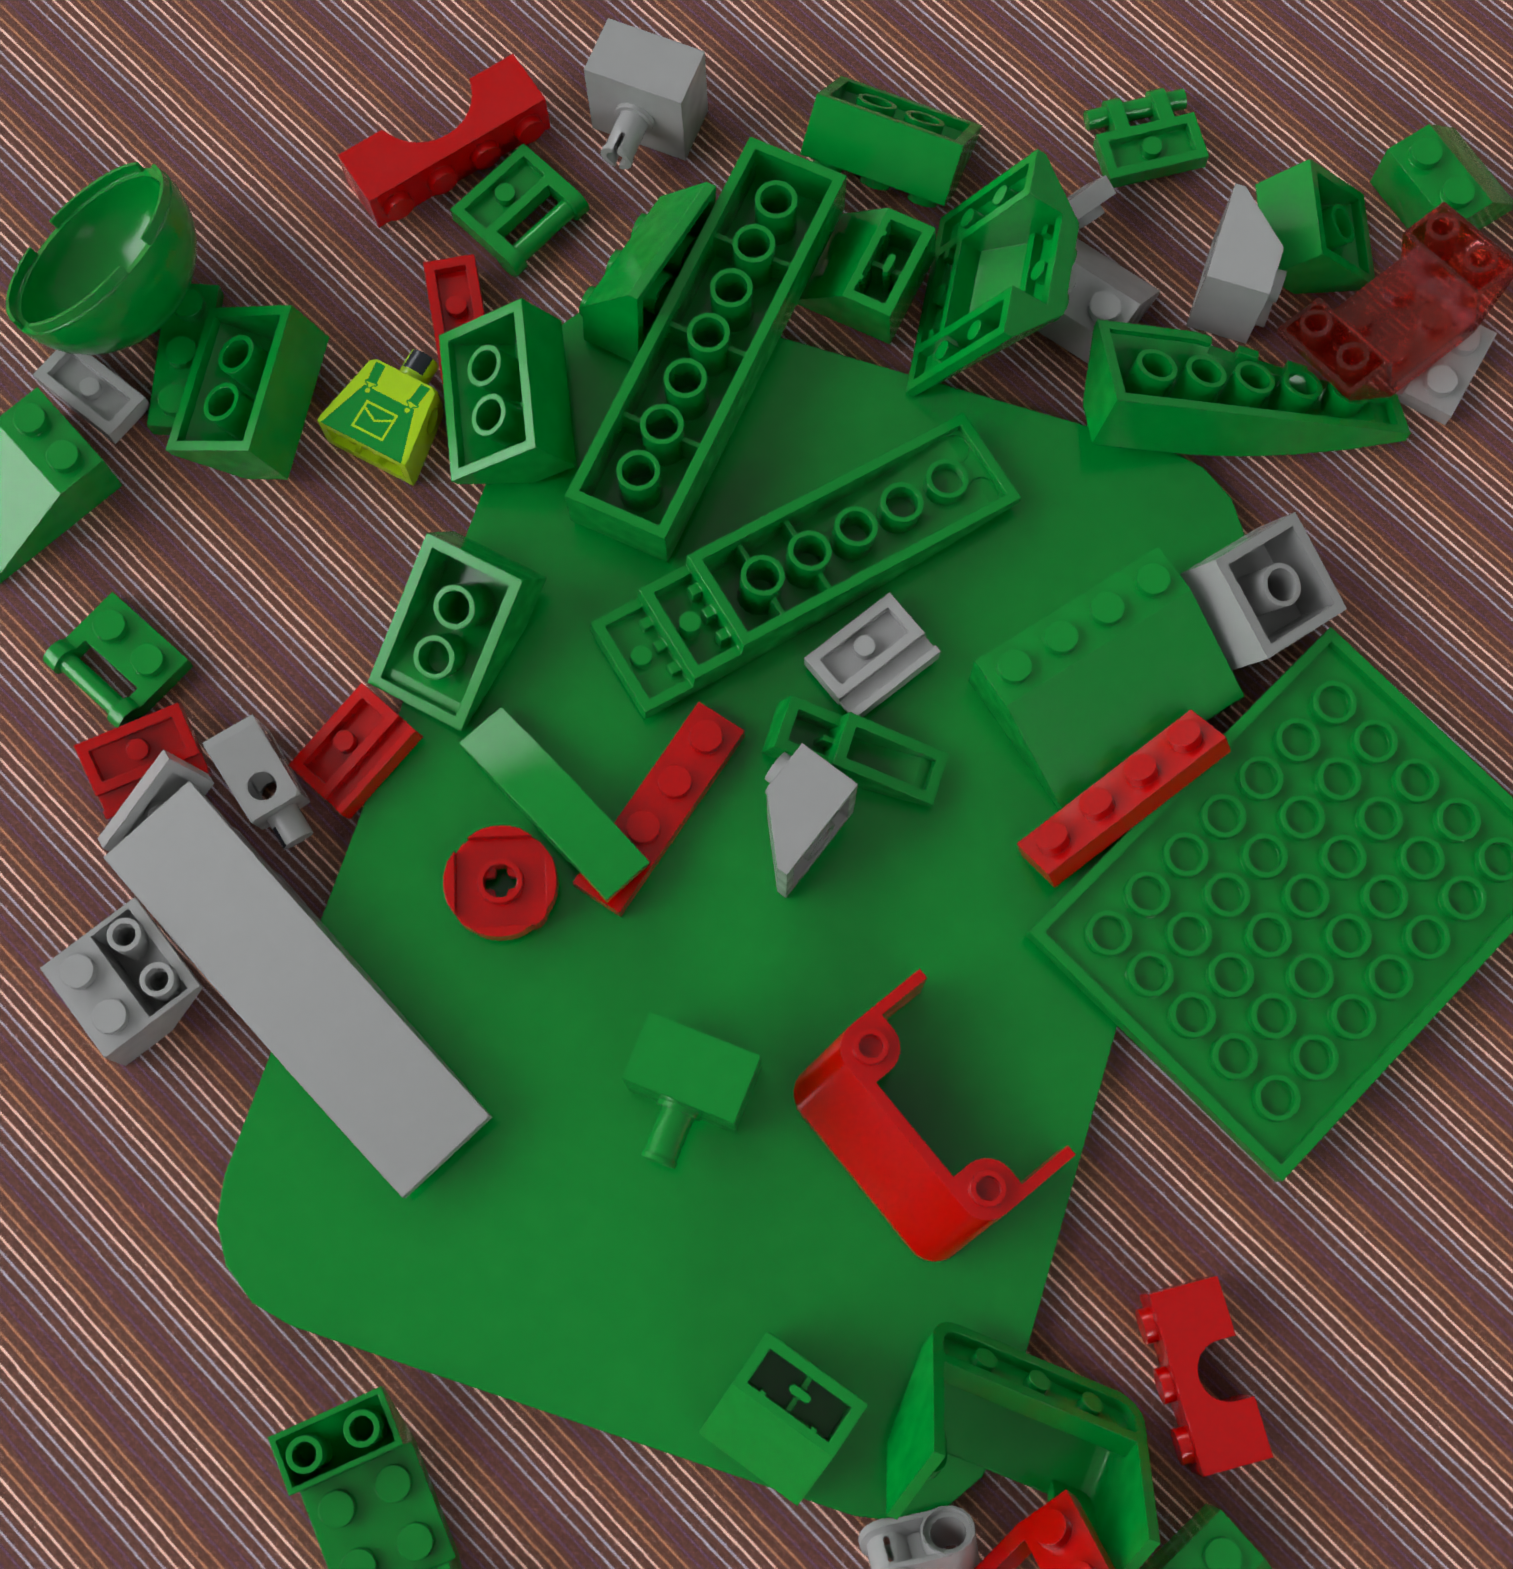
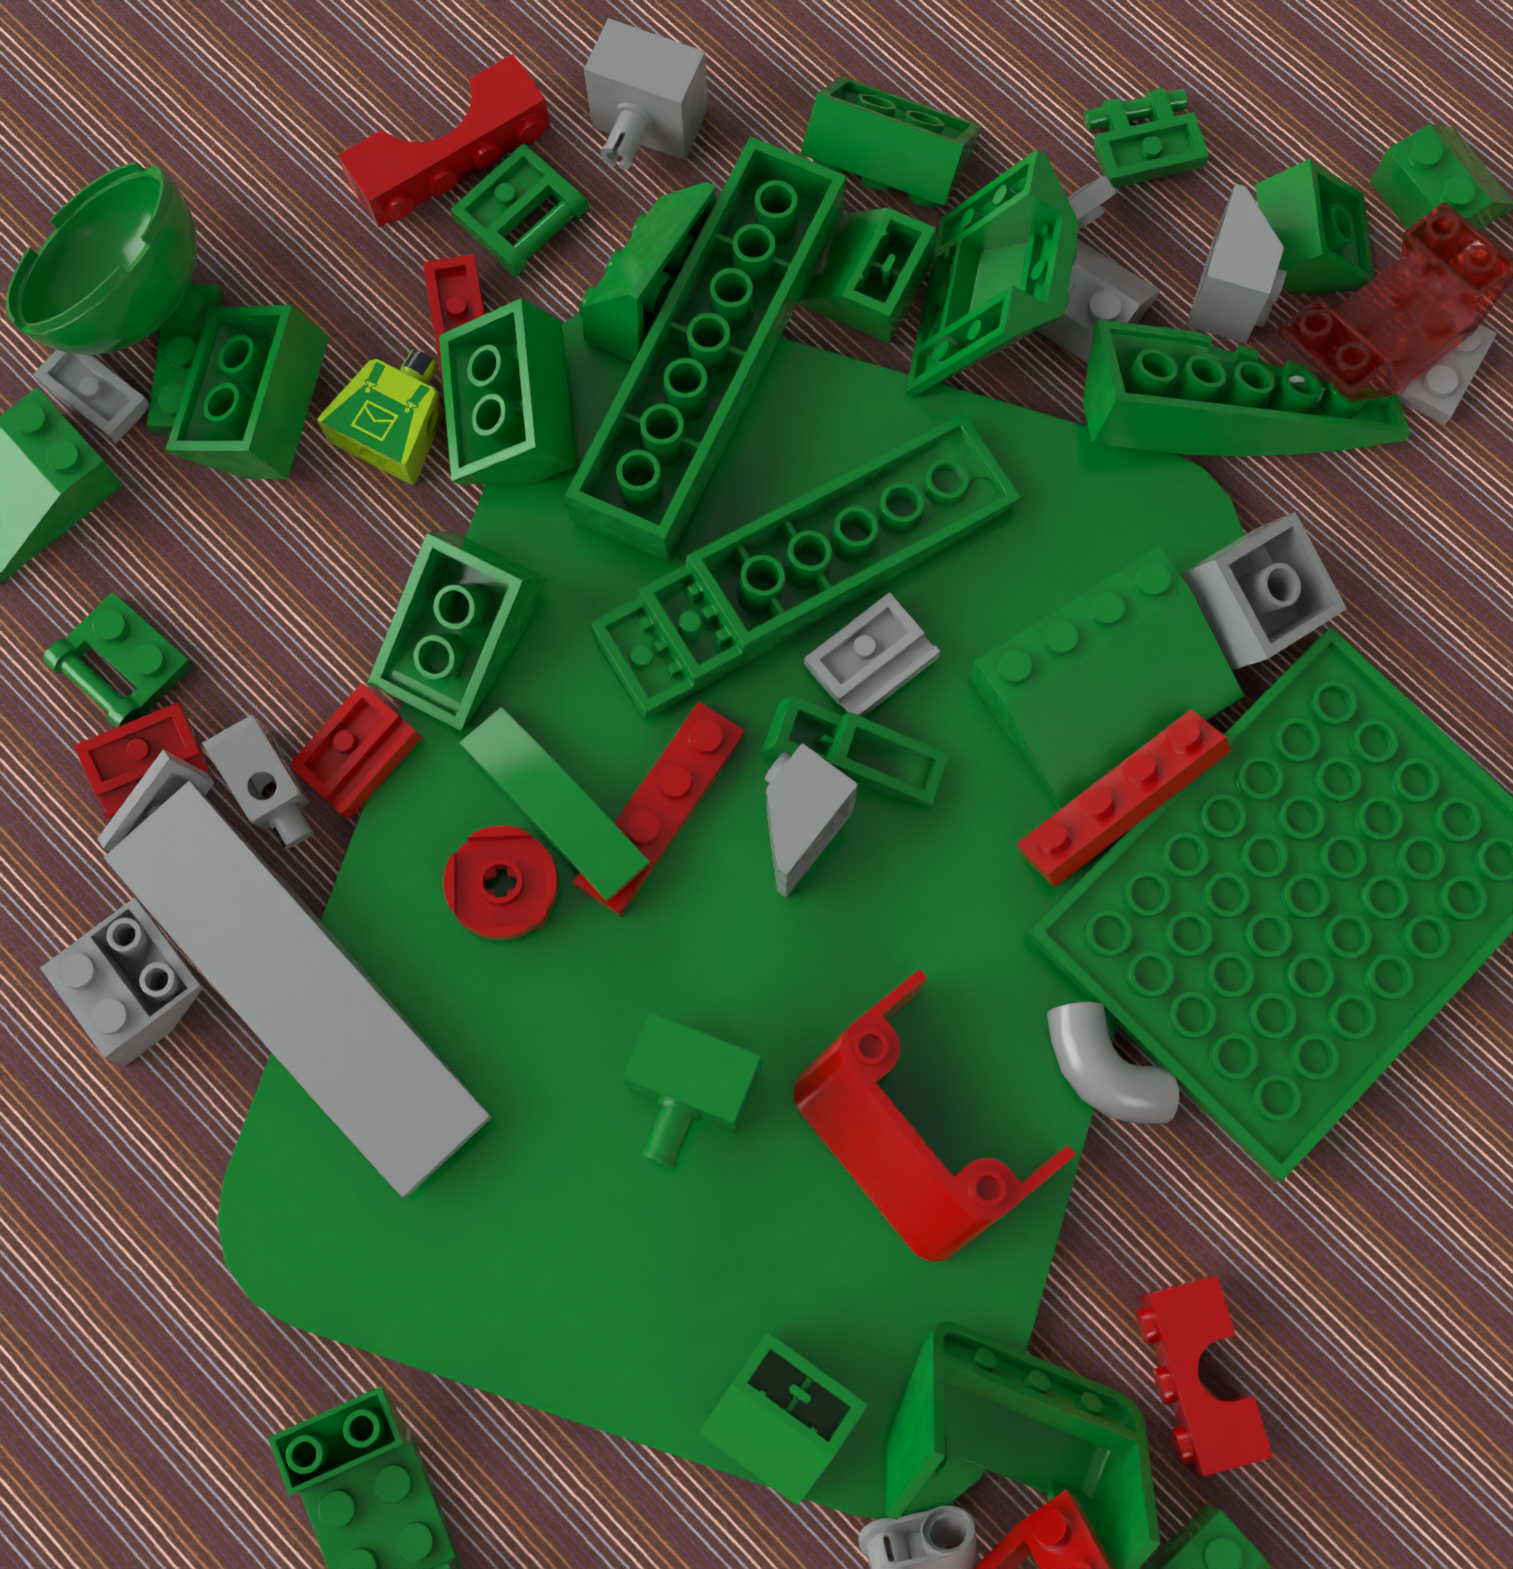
none -> light grey cylinder [1047,1002,1179,1124]

